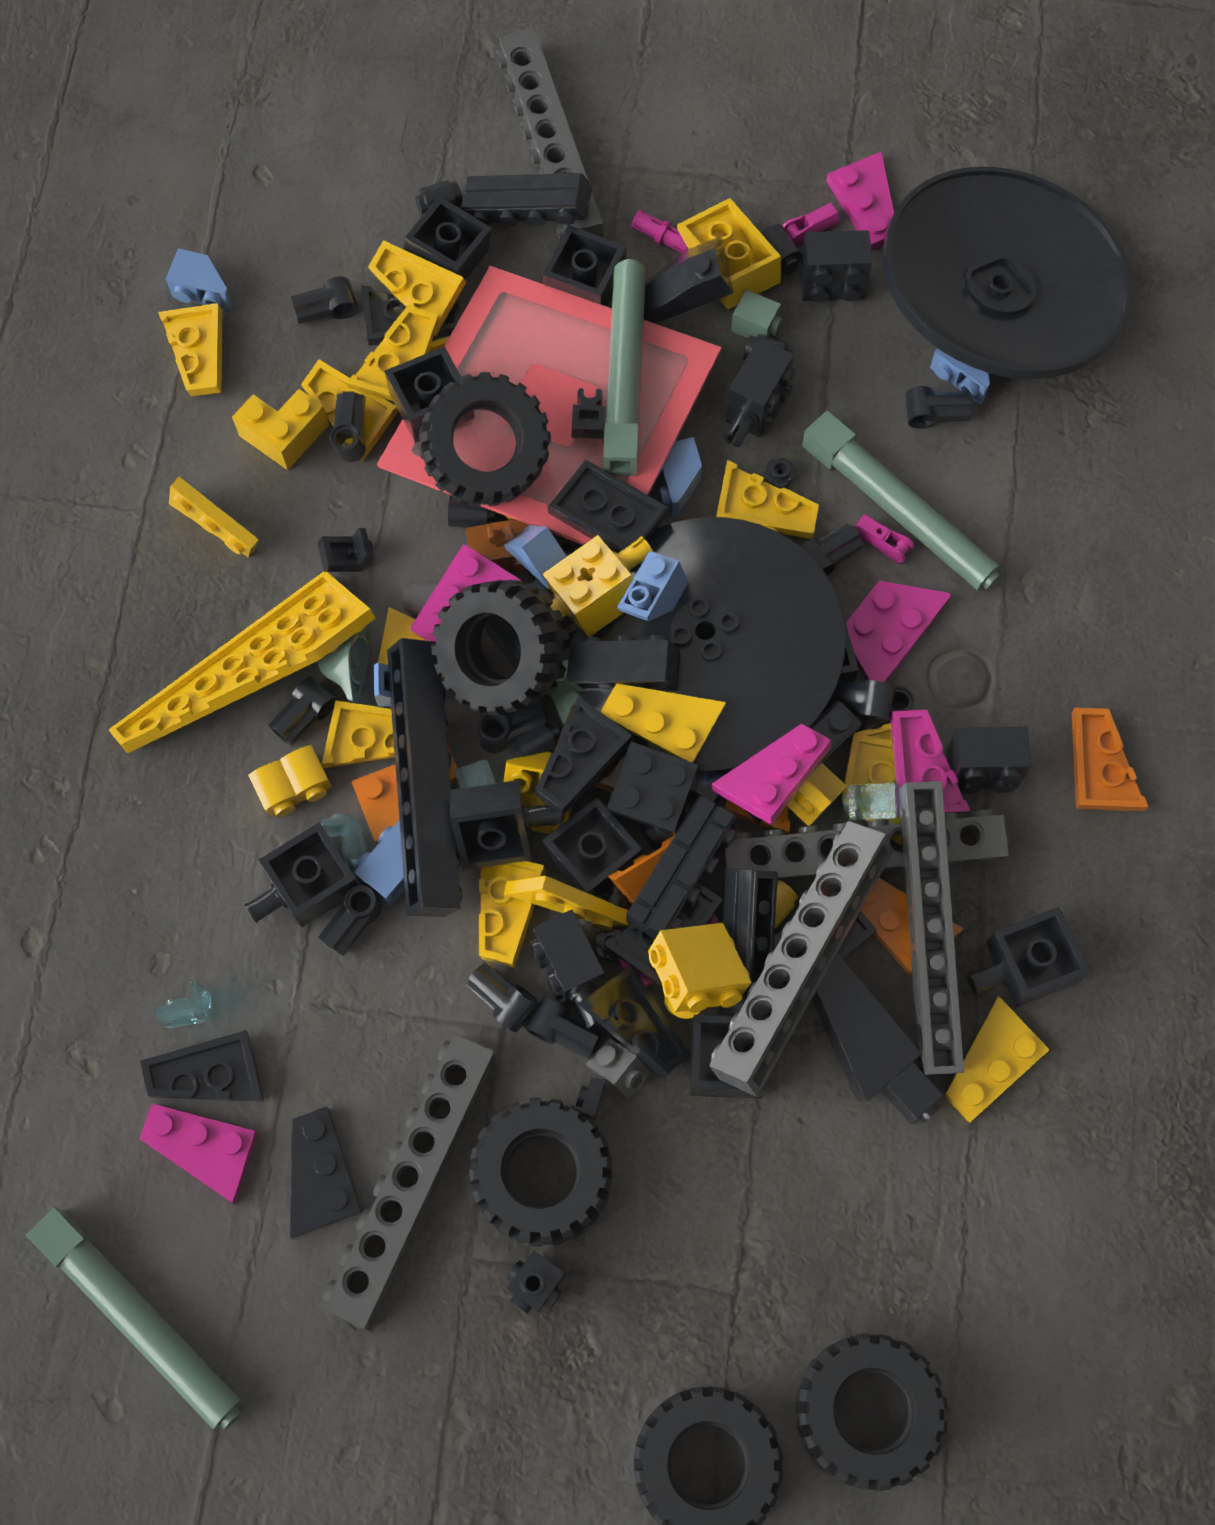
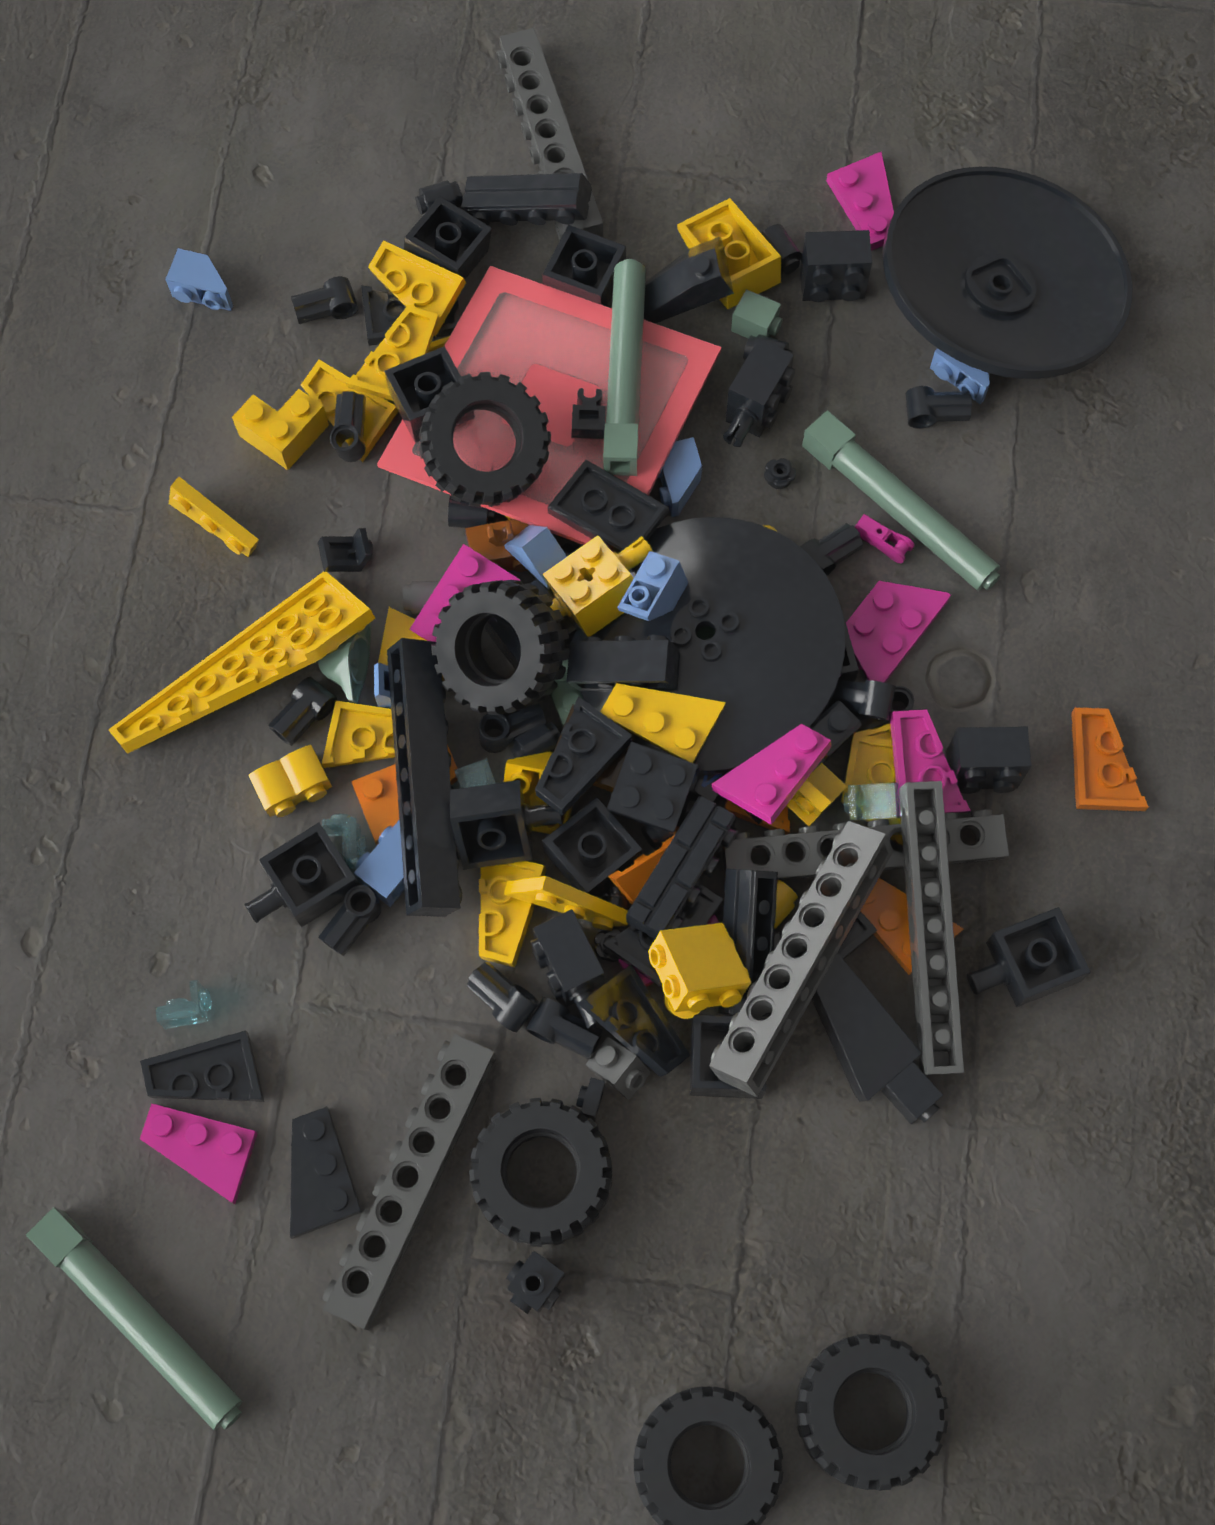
yellow wing [158,303,222,397] -> none
dark pink pin [631,209,689,254] -> none
yellow wing [716,460,819,539] -> none
dark pink bar [782,203,839,246] -> none
yellow wing [944,996,1049,1123] -> none

